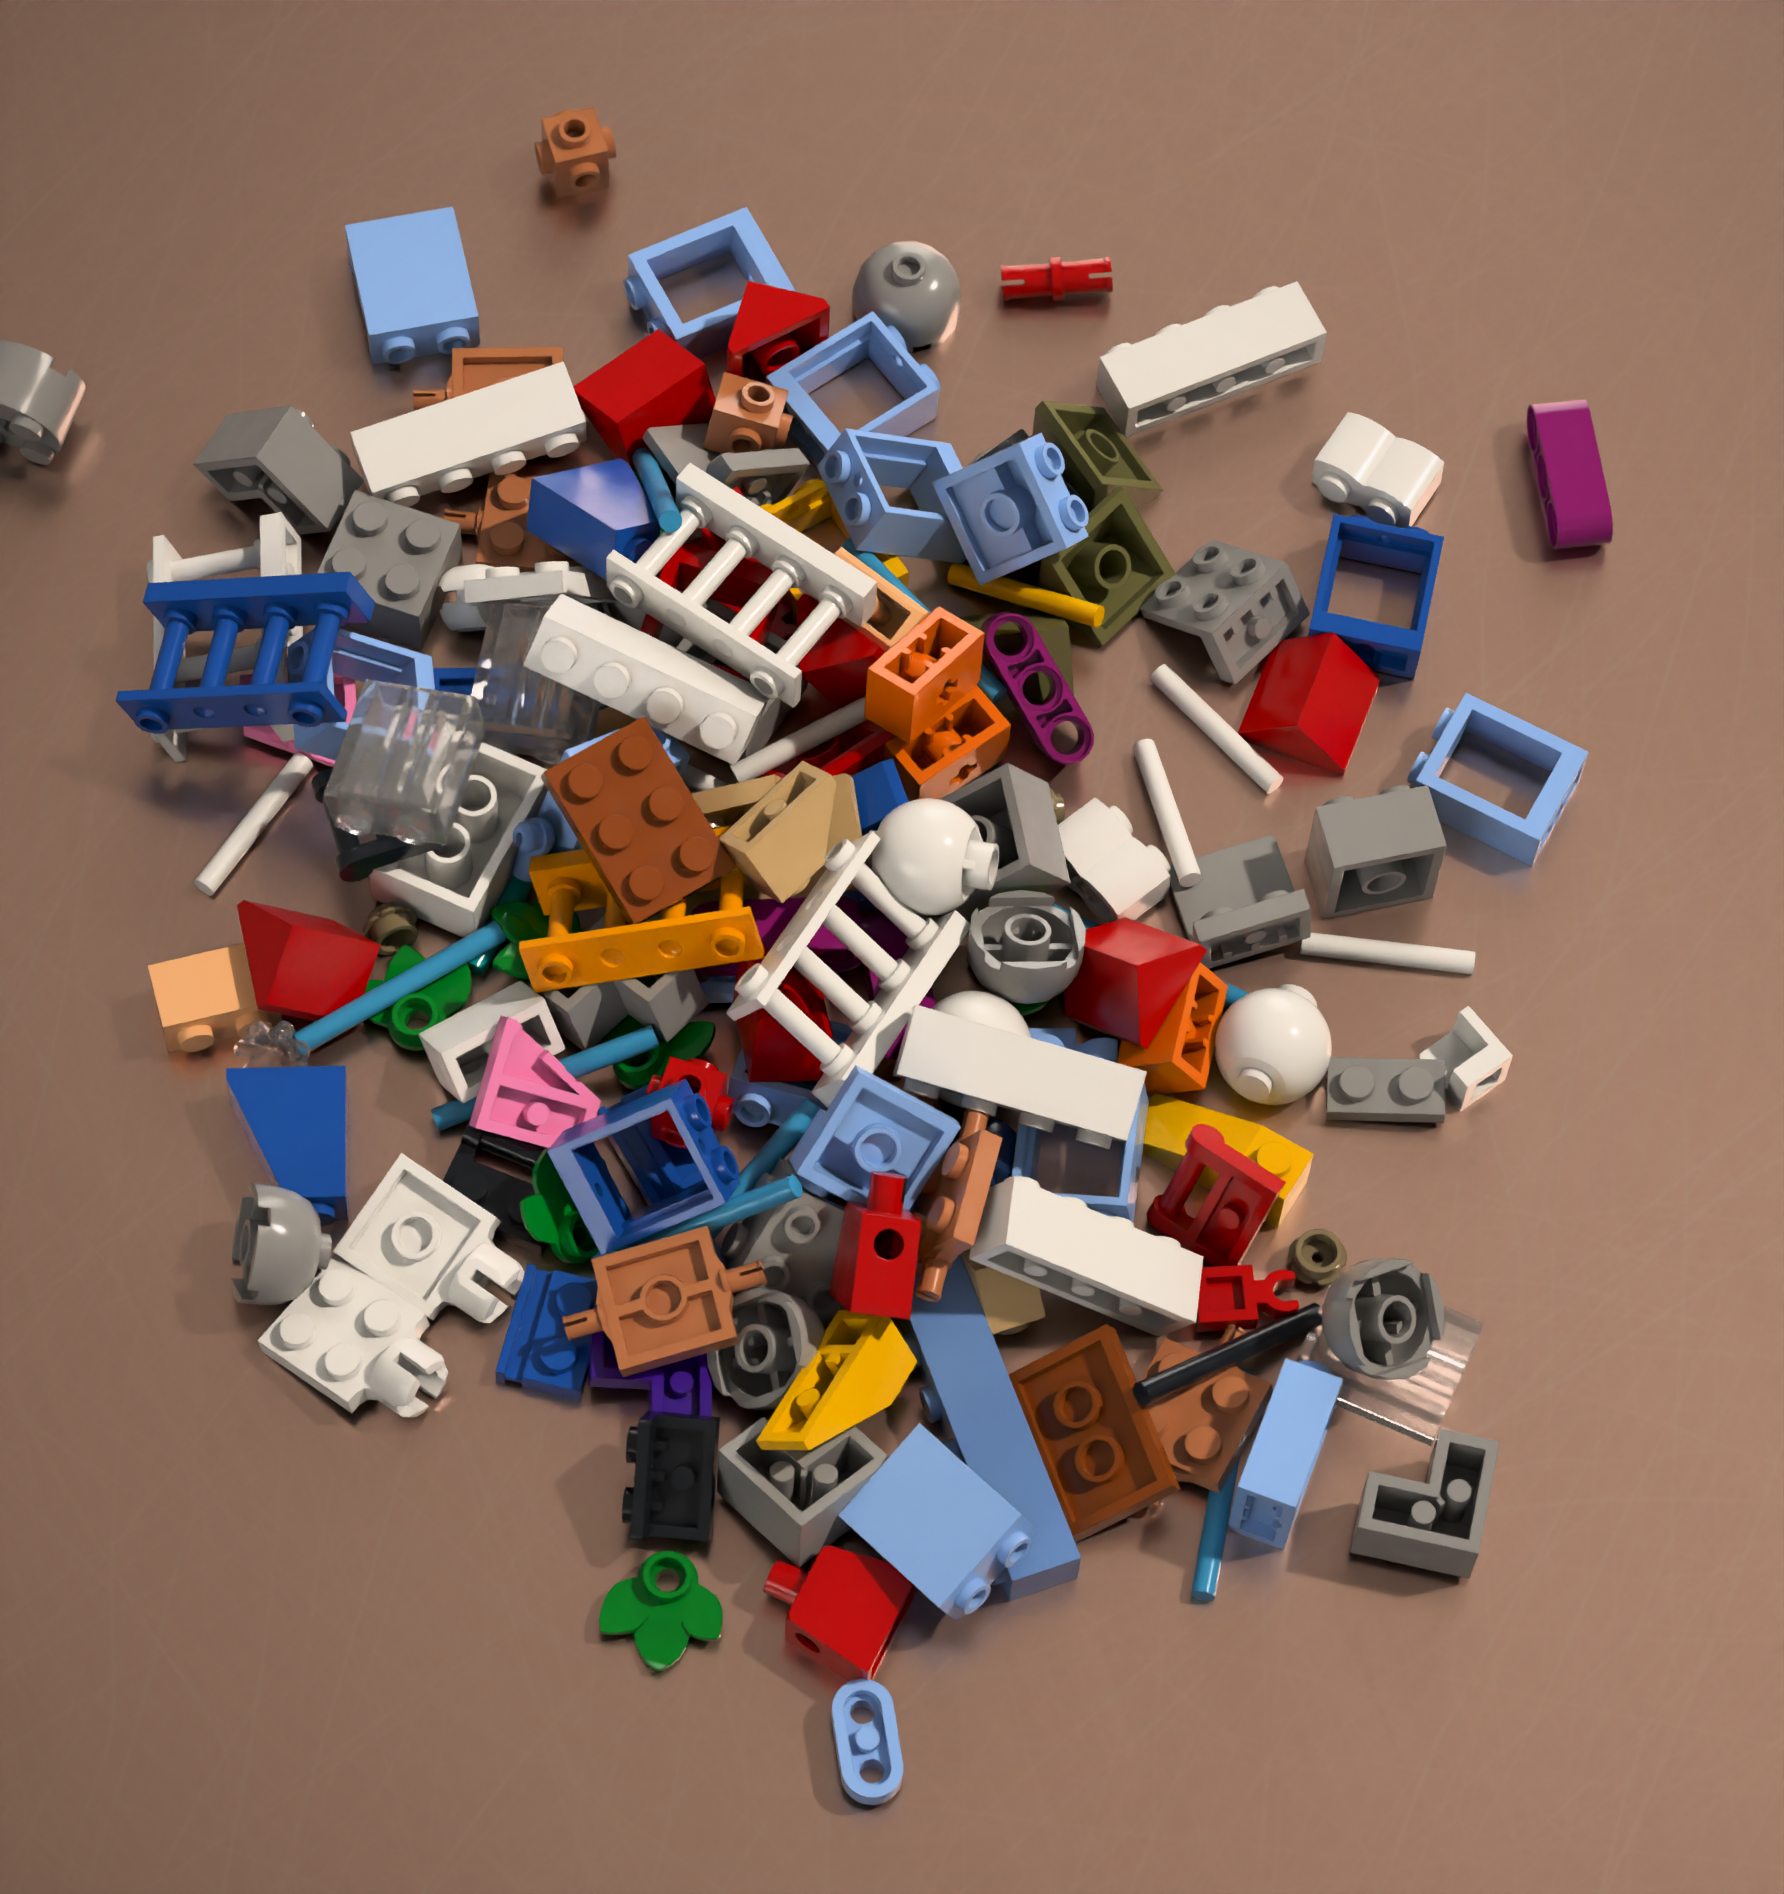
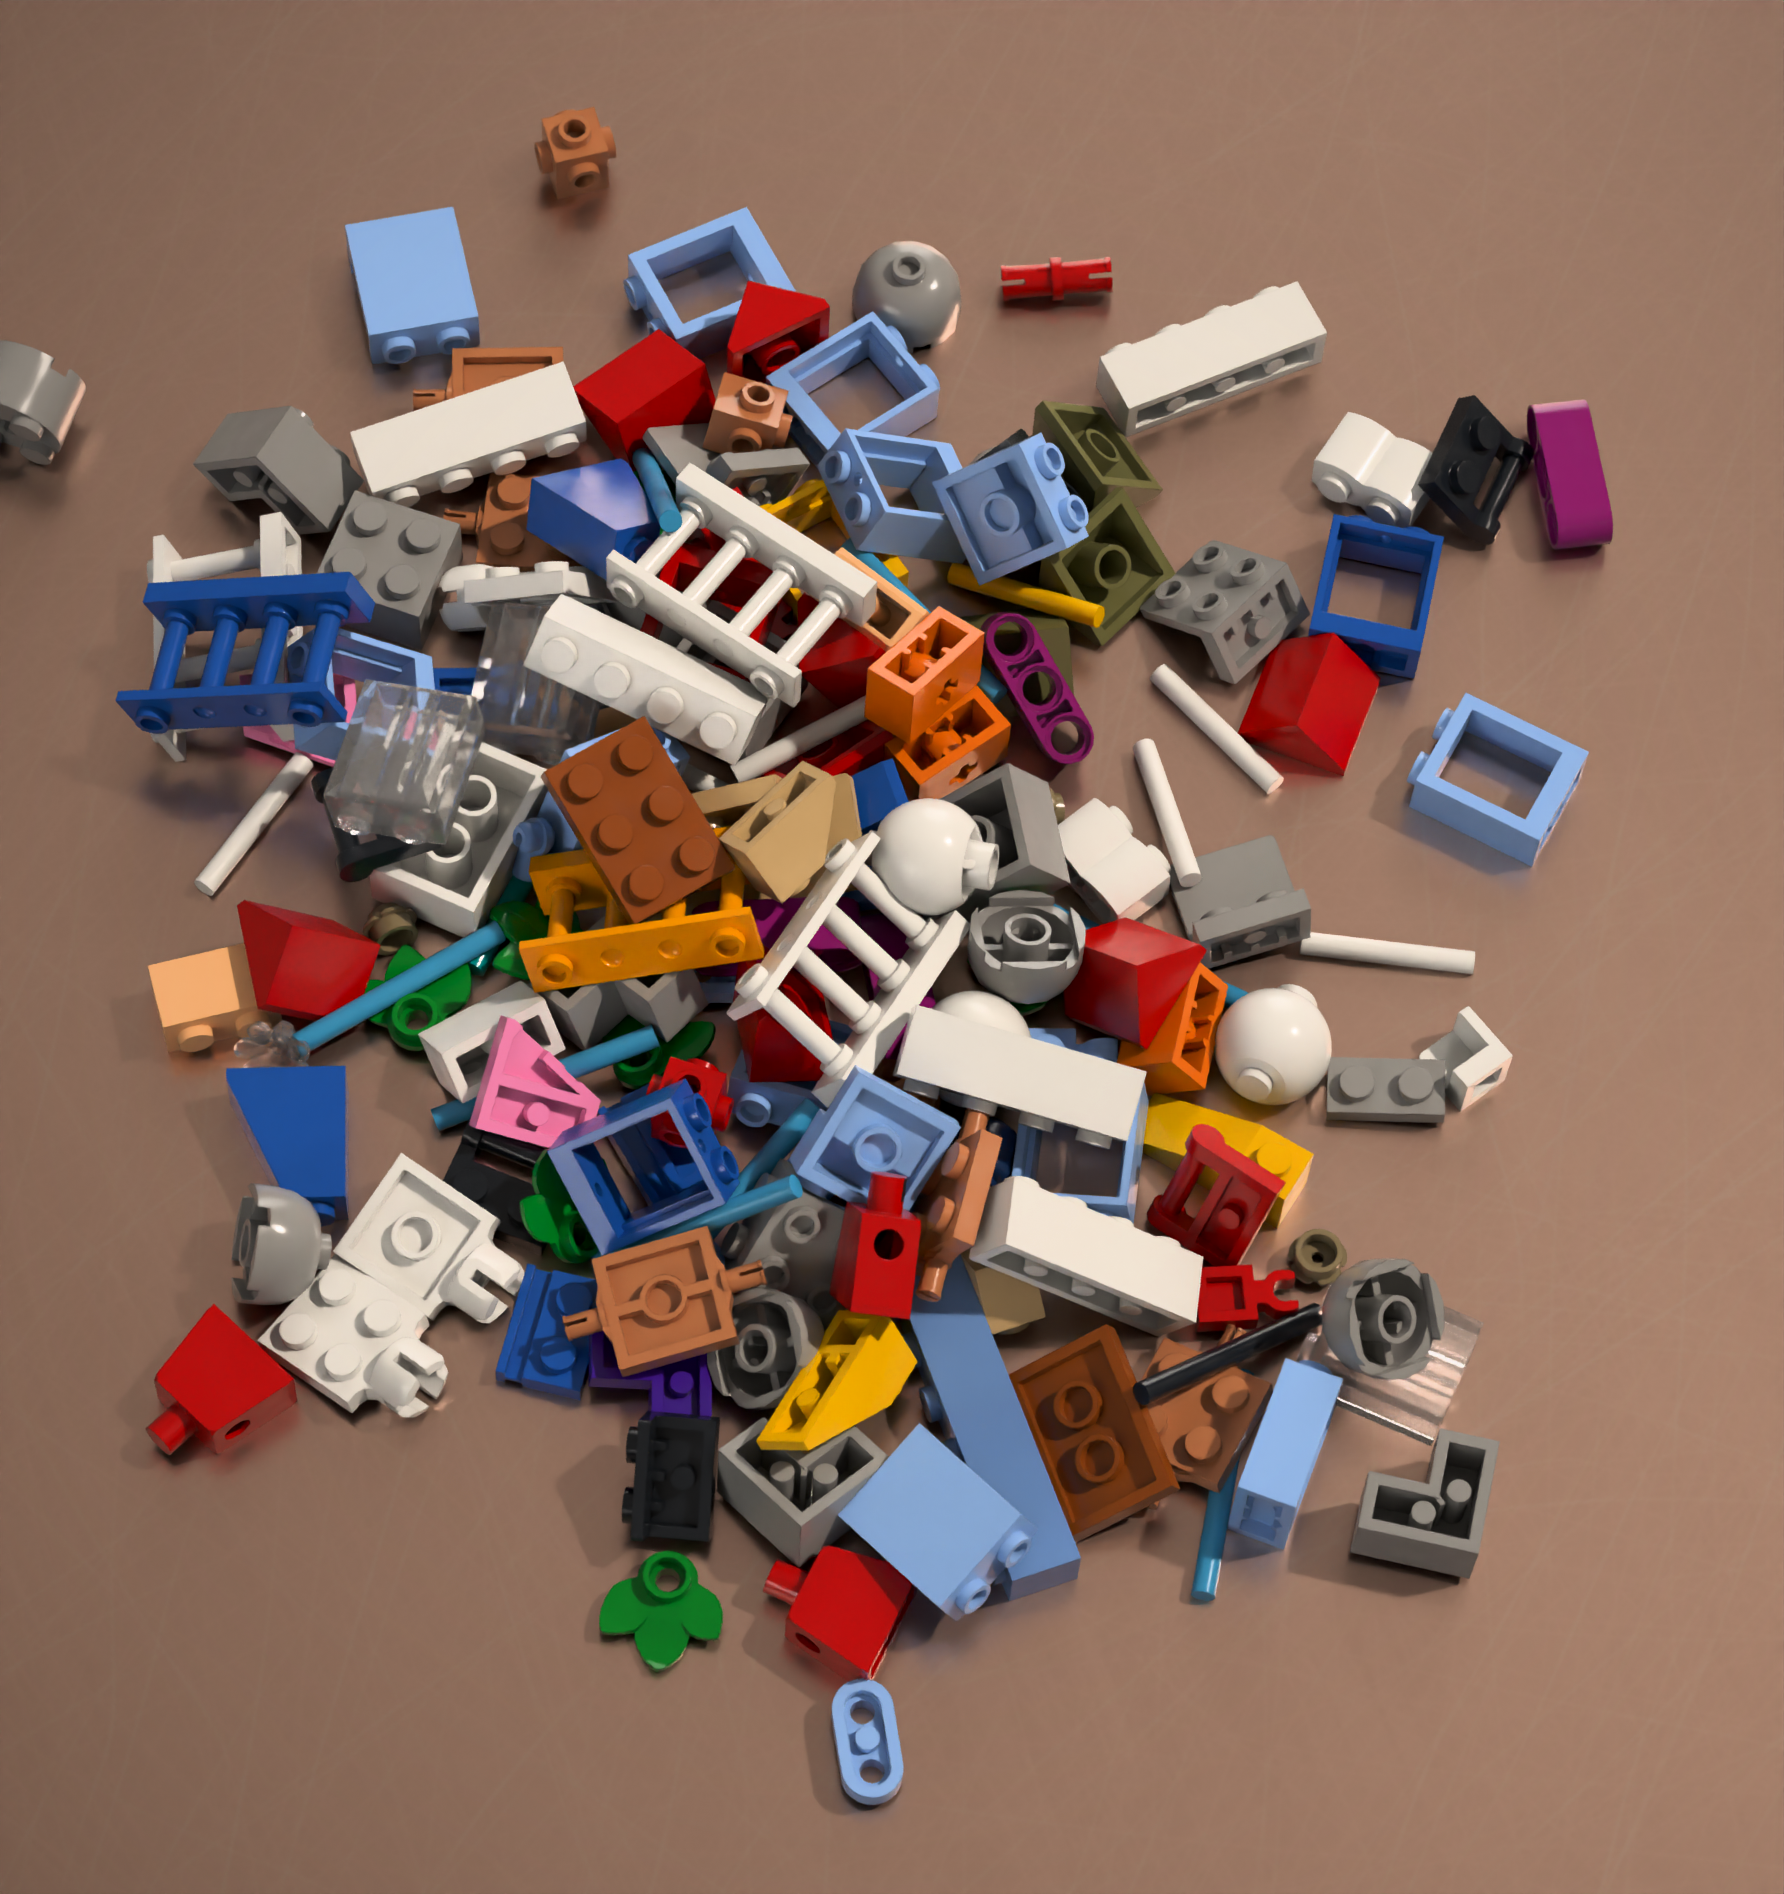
light grey brick [1304,785,1447,920] -> none
none -> red torso [146,1304,297,1455]
none -> black plate [1418,395,1535,545]

